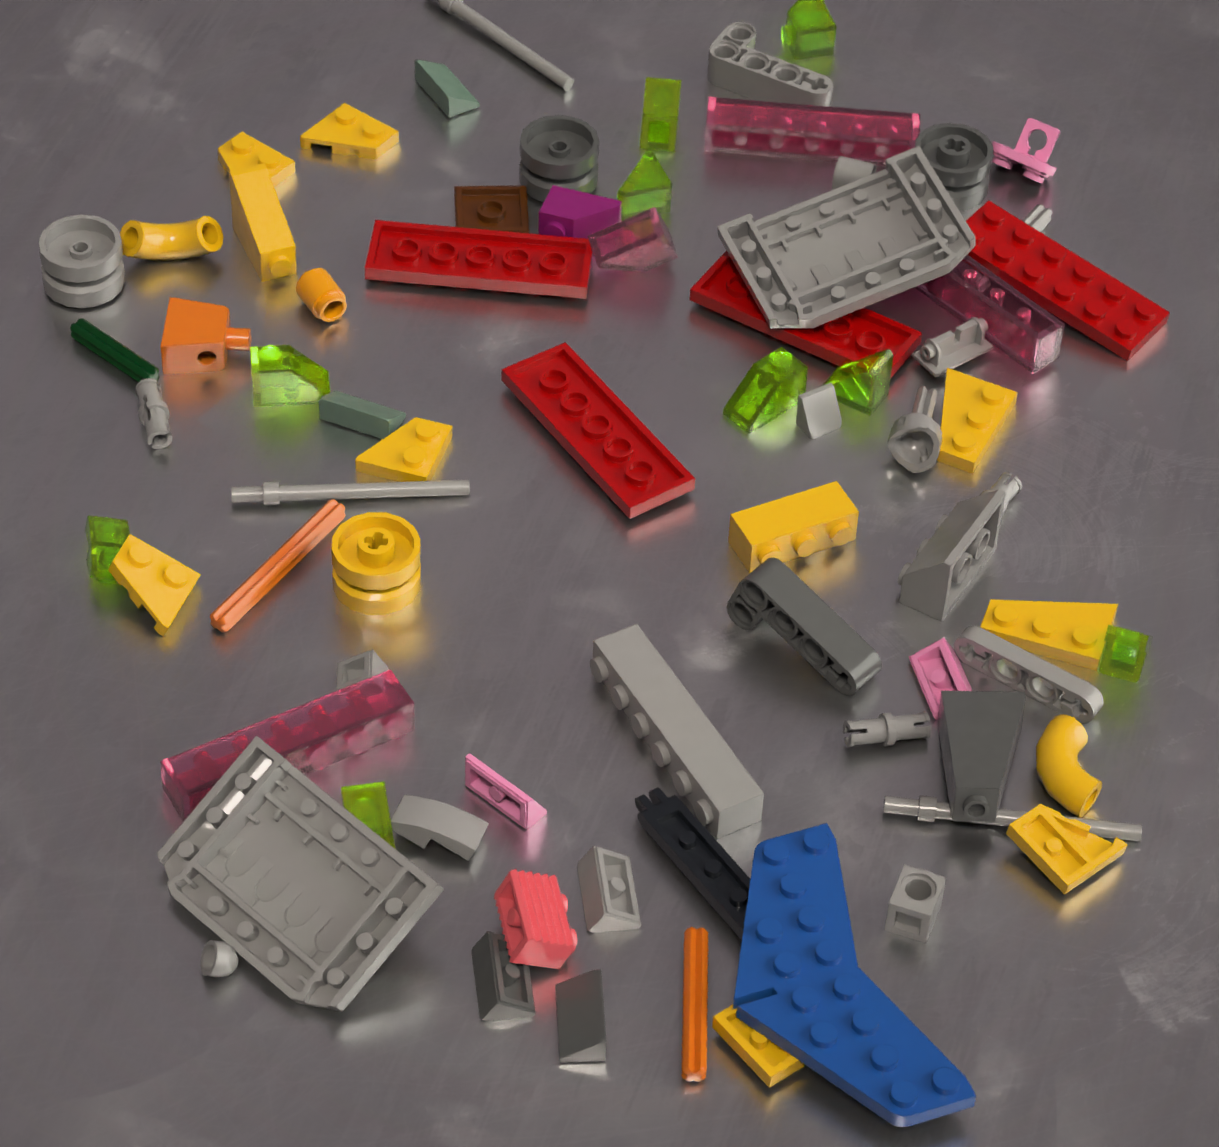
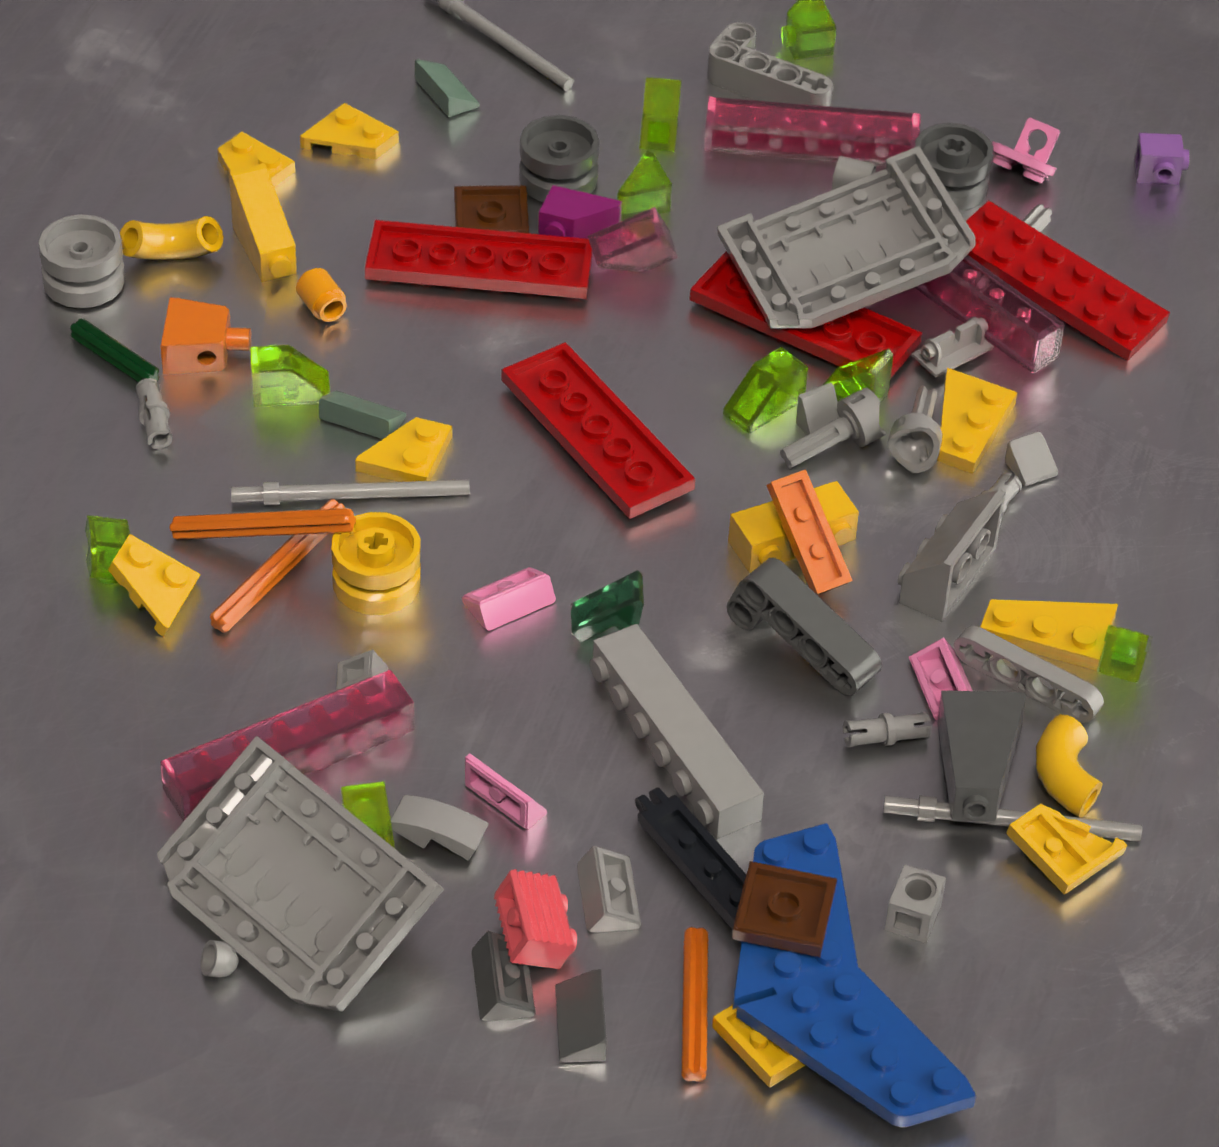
none -> orange axle [169,508,356,540]
none -> bright pink slope [461,567,556,631]
none -> clear green slope [571,570,644,642]
none -> reddish brown tile [732,861,837,957]
none -> orange plate [766,469,853,595]
none -> light grey piece [780,388,887,469]
none -> light grey slope [1005,431,1058,487]
none -> medium lavender brick [1134,133,1189,185]

